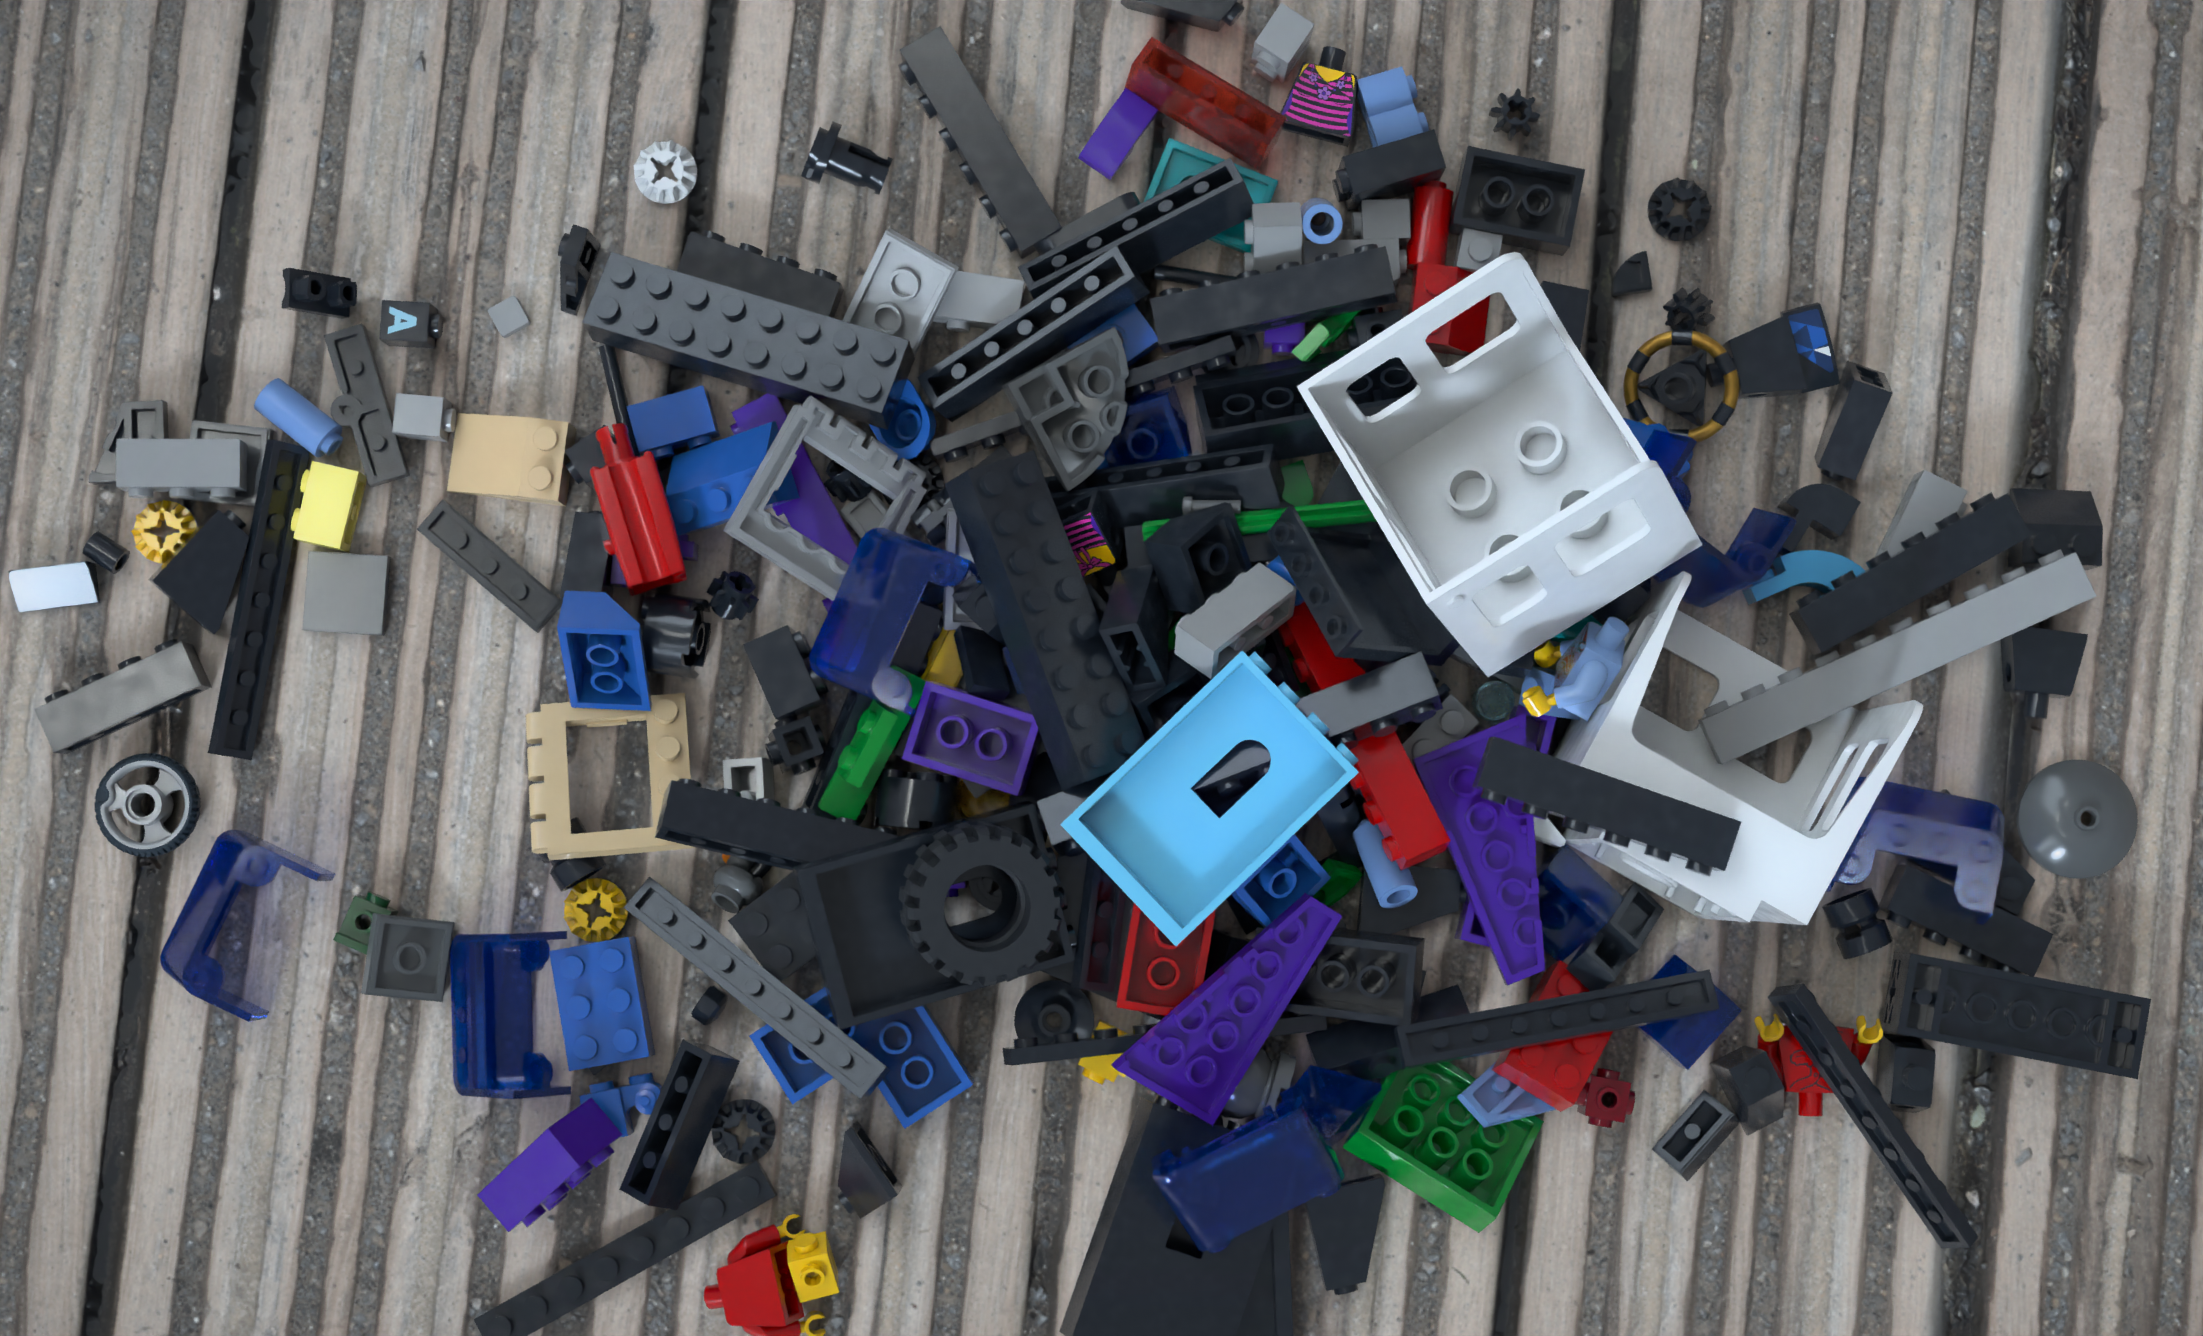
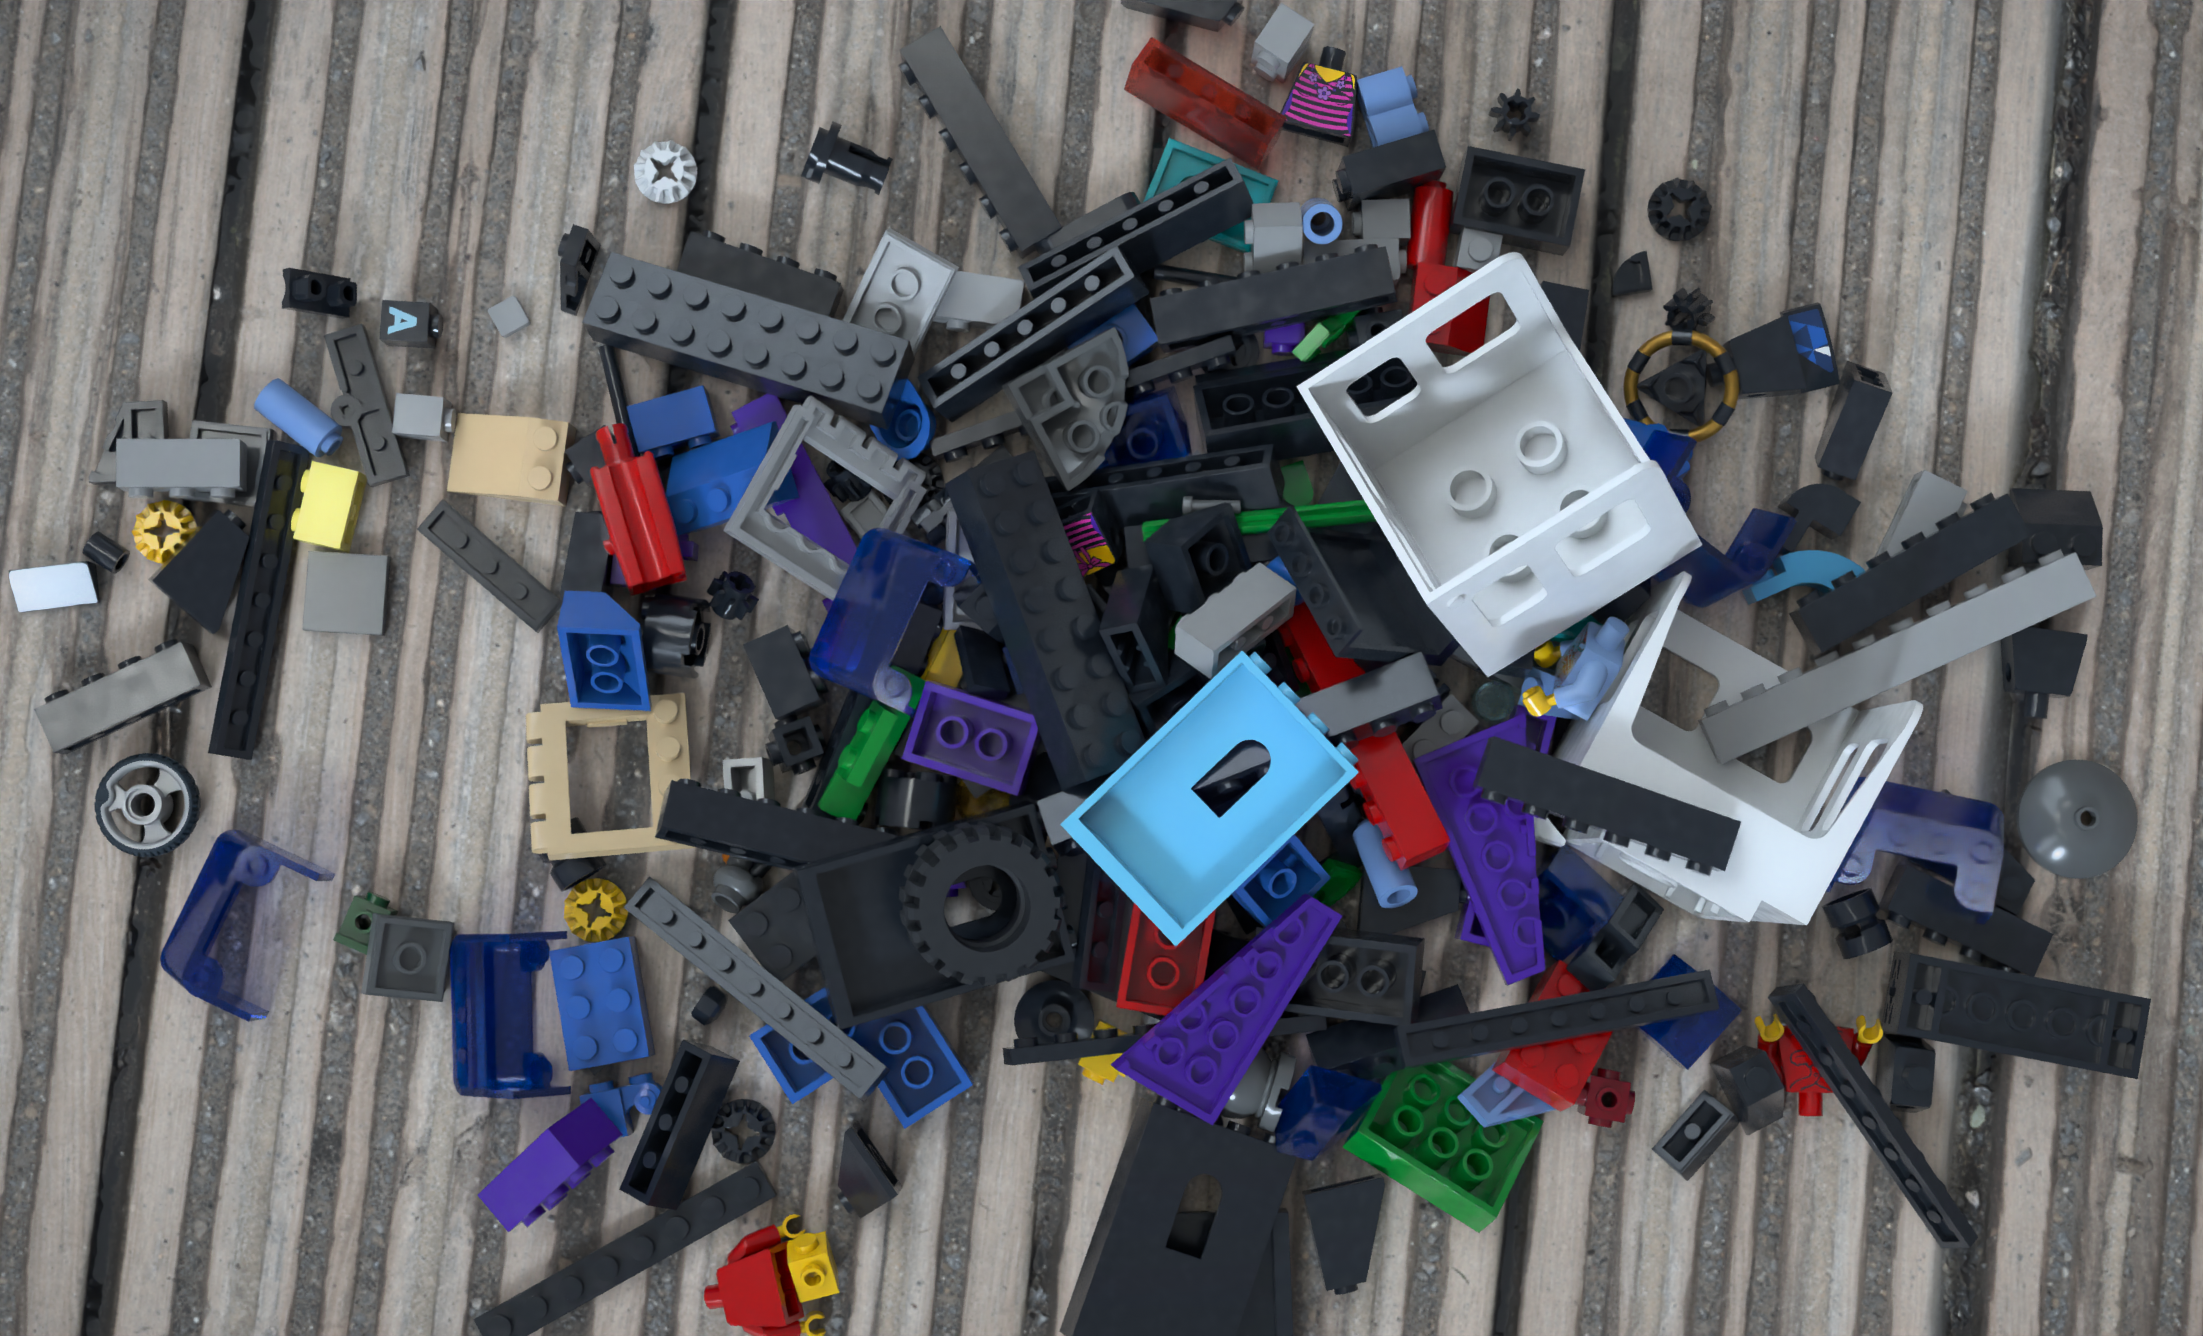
dark purple slope [1078,88,1158,180] -> none
clear blue windscreen [1152,1084,1345,1253] -> none

